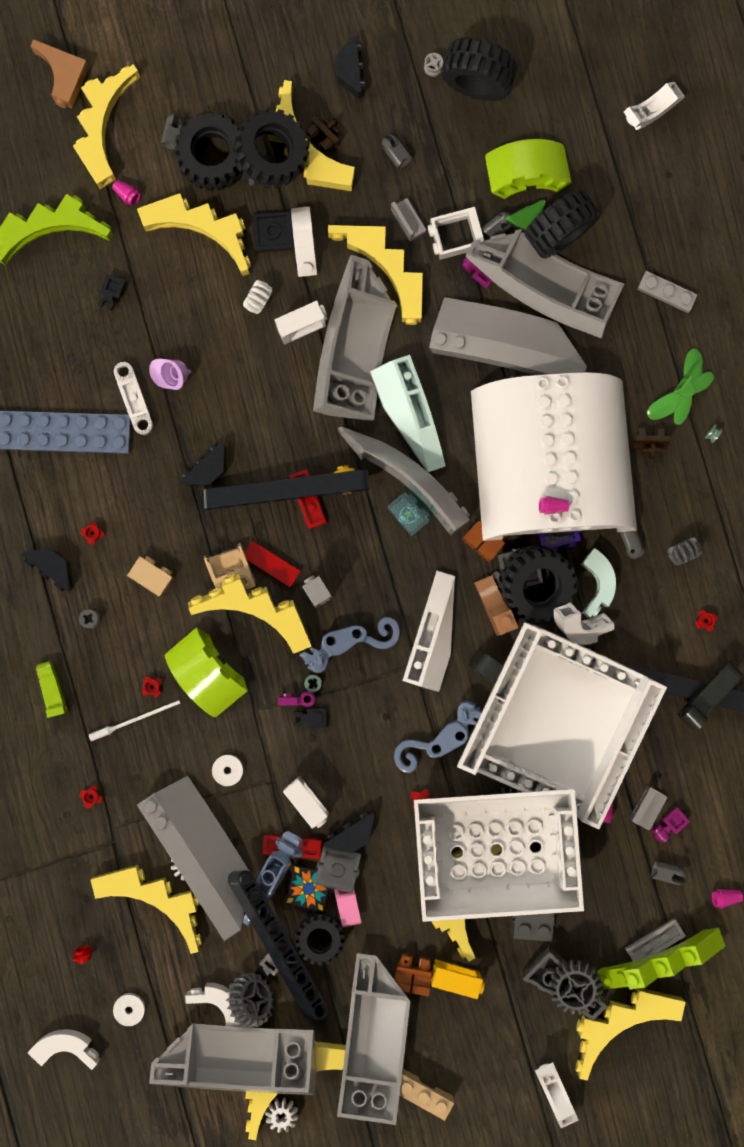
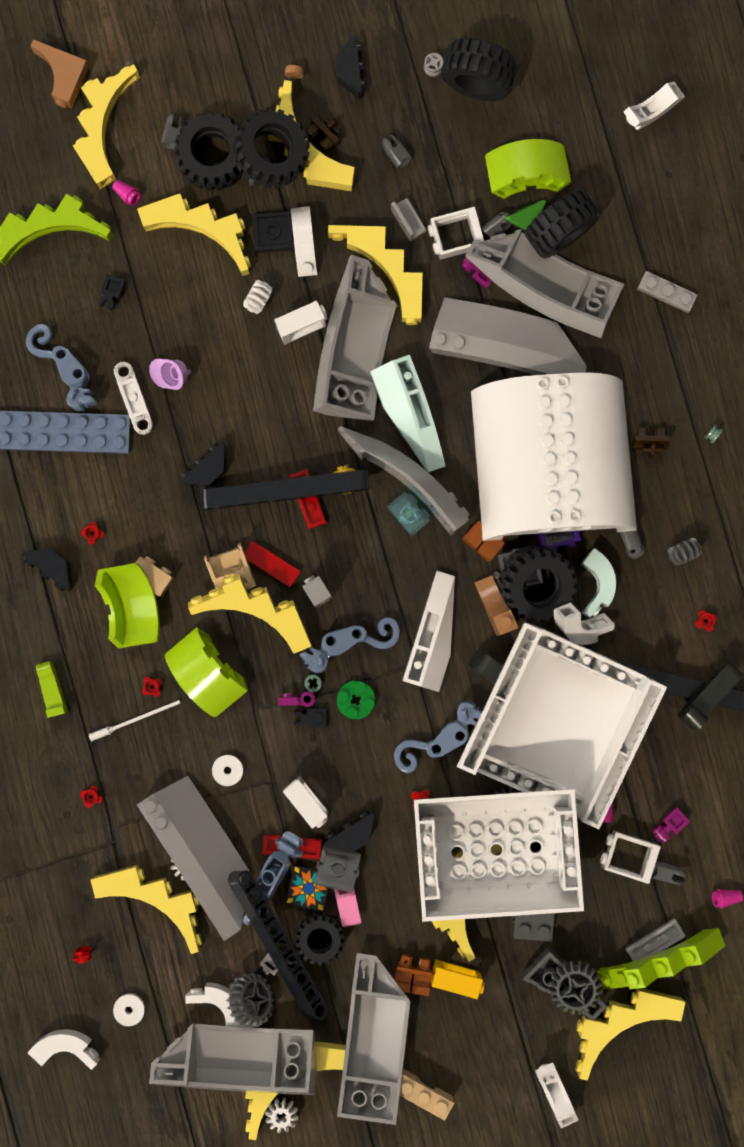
dark grey wheel [79,609,101,628] -> none
dark pink cone [539,495,569,515] -> none
light grey panel [629,786,667,830] -> none
bright green piece [647,349,714,425] -> none
none -> sand blue animal [26,324,98,411]
none -> lime panel [95,563,159,648]
none -> medium nougat tile [285,65,304,79]
none -> green plate [337,681,375,719]
none -> white window [600,830,660,884]

